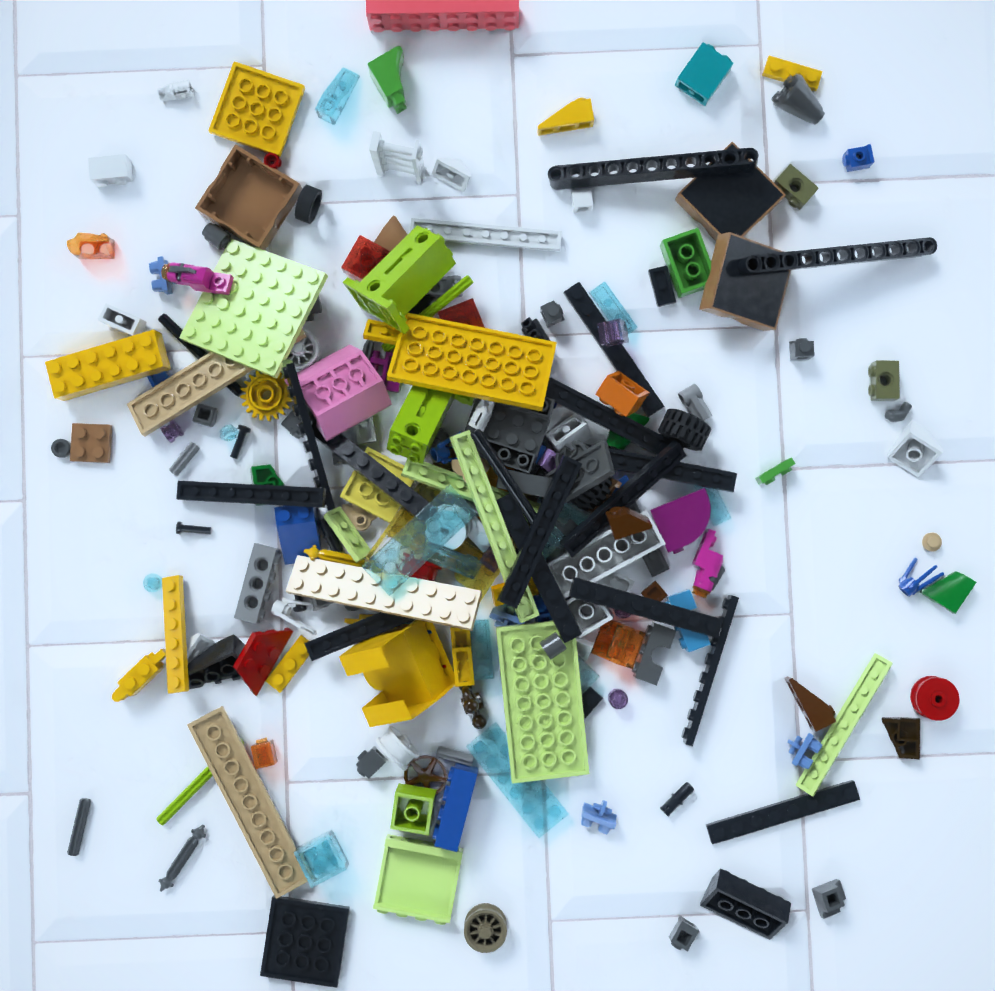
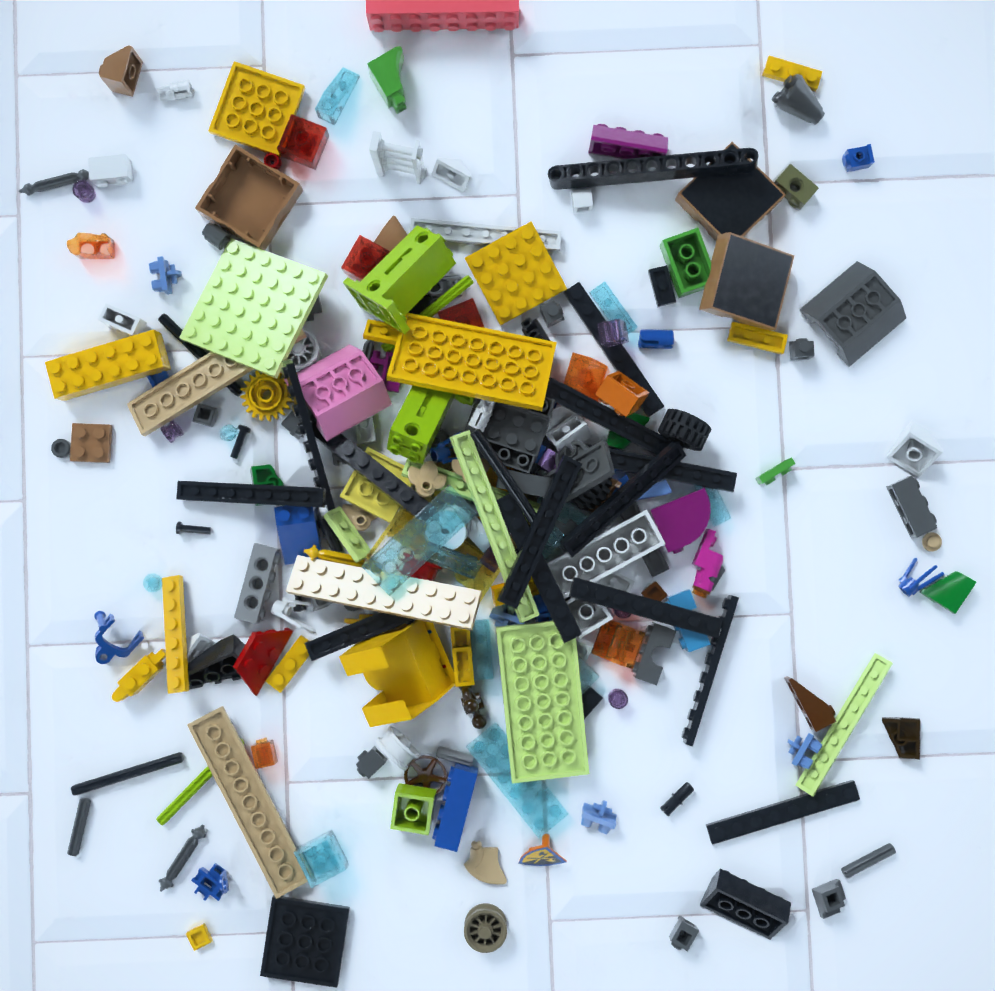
dark pink plate [161,262,234,295] -> none
light grey axle [169,442,200,476] -> none
black tyre [294,184,322,224] -> none
yellowish green panel [373,834,463,925] -> none
yellow slope [537,97,594,136] -> none
dark grey brick [539,632,567,660] -> none
reddish brown slope [605,506,653,540] -> none
teal brick [674,42,734,106] -> none
light grey piece [678,383,713,421] -> none
black beam [738,237,938,275] -> none
olive brick [868,360,900,401] -> none
dark grey arm [884,402,912,423] -> none
red wheel [910,676,960,721] -> none
none -> dark grey wheel [19,169,89,196]
none -> black axle [71,752,184,796]
none -> clear purple wheel [72,180,96,203]
none -> blue piece [94,611,144,664]
none -> medium nougat slope [99,45,143,97]
none -> yellow tile [186,923,213,951]
none -> blue piece [191,863,229,901]
none -> clear red brick [277,114,330,170]
none -> tan plate [408,461,447,497]
none -> yellow plate [464,221,567,326]
none -> tan arm [464,840,507,884]
none -> shield [518,834,567,866]
none -> clear orange slope [563,352,608,401]
none -> magenta slope [588,124,668,159]
none -> blue arm [638,329,674,349]
none -> medium blue slope [638,479,672,500]
none -> yellow plate [727,321,788,354]
none -> dark grey slope [799,261,907,367]
none -> dark grey axle [841,843,896,879]
none -> dark grey brick [886,475,938,538]

